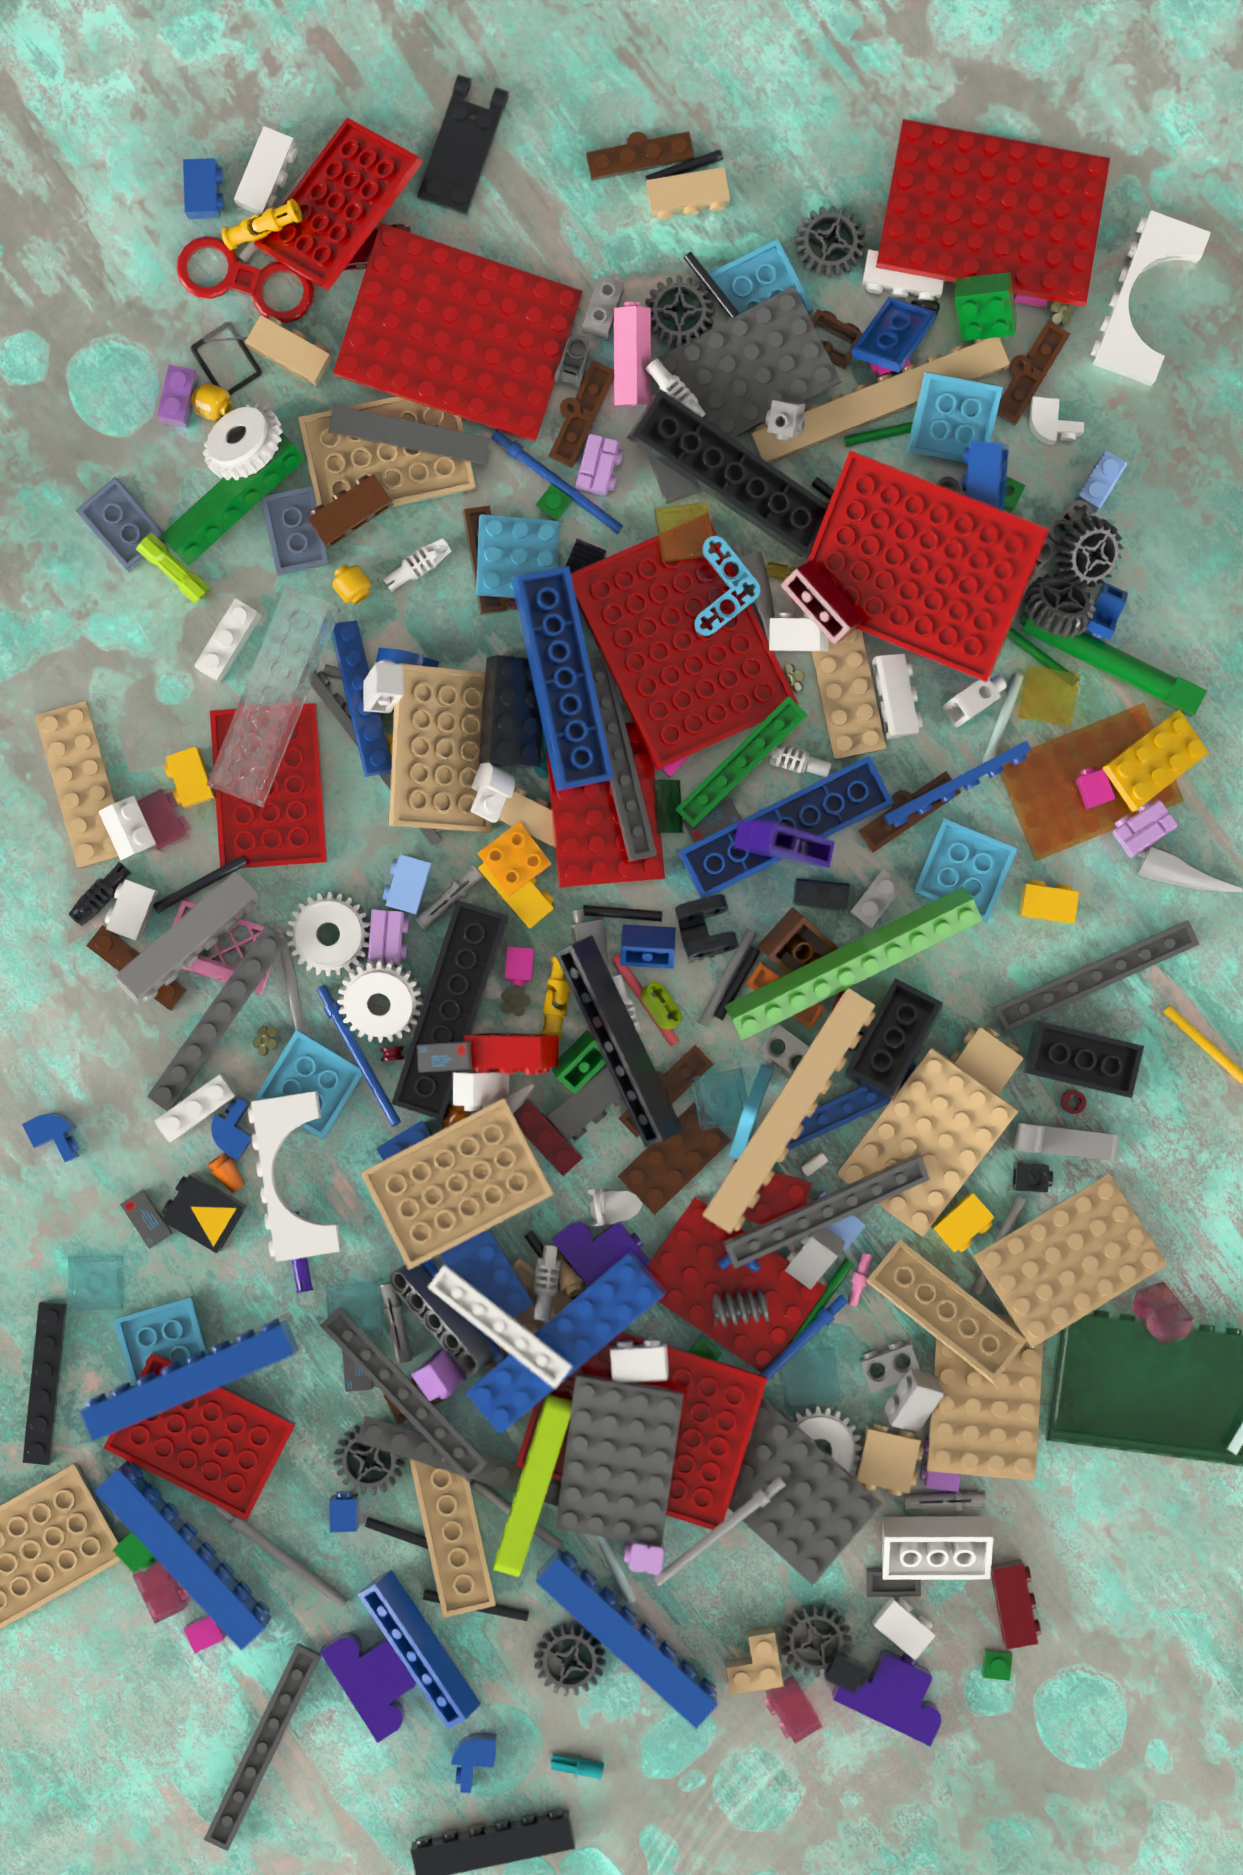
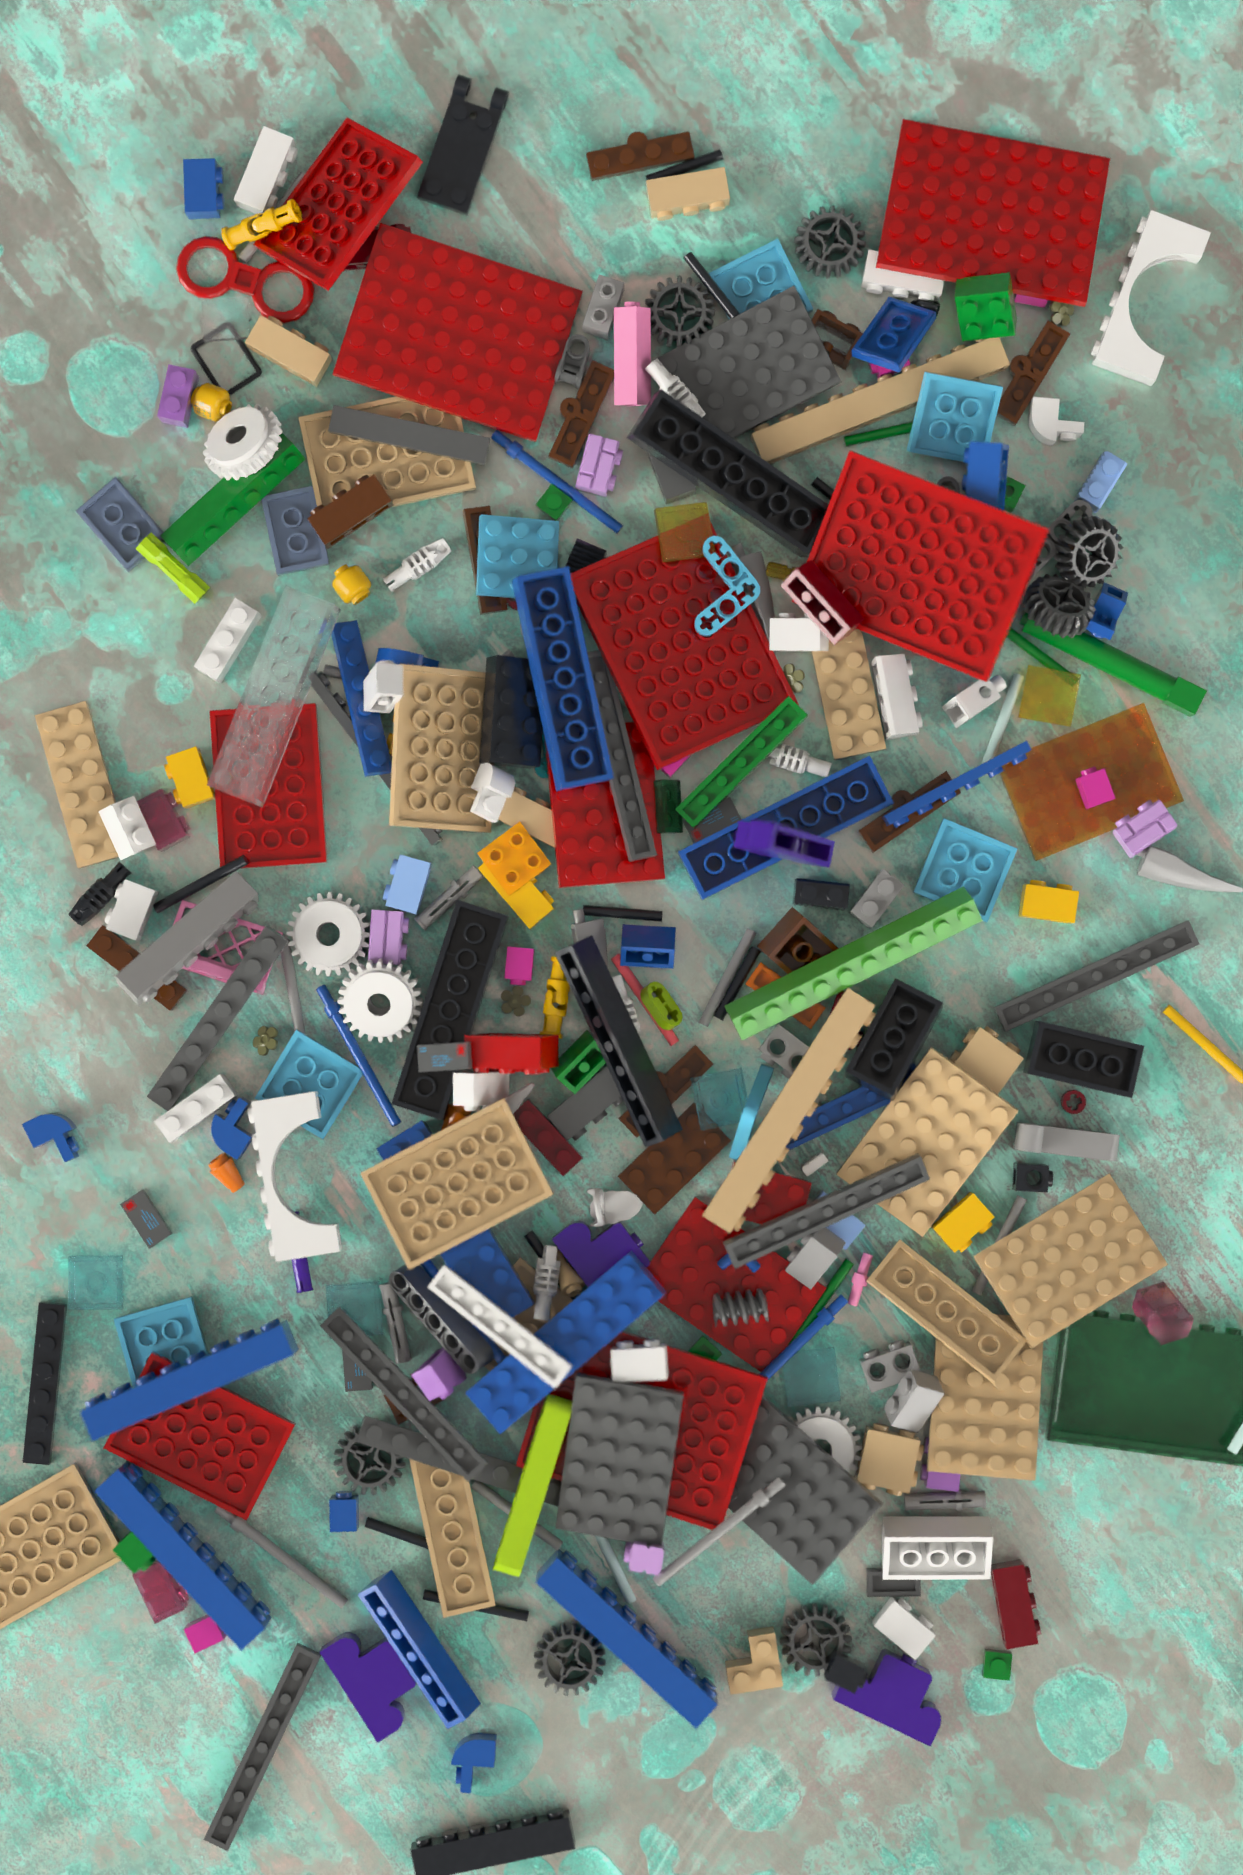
black brick [161,1173,247,1254] -> none
dark red bush [380,1046,405,1062] -> none
teal axle [550,1754,604,1780] -> none
black piece [675,894,739,964] -> none
clear pink brick [765,1675,822,1744] -> none
light grey brick [766,398,806,441] -> none
yellow plate [1103,709,1209,812] -> none

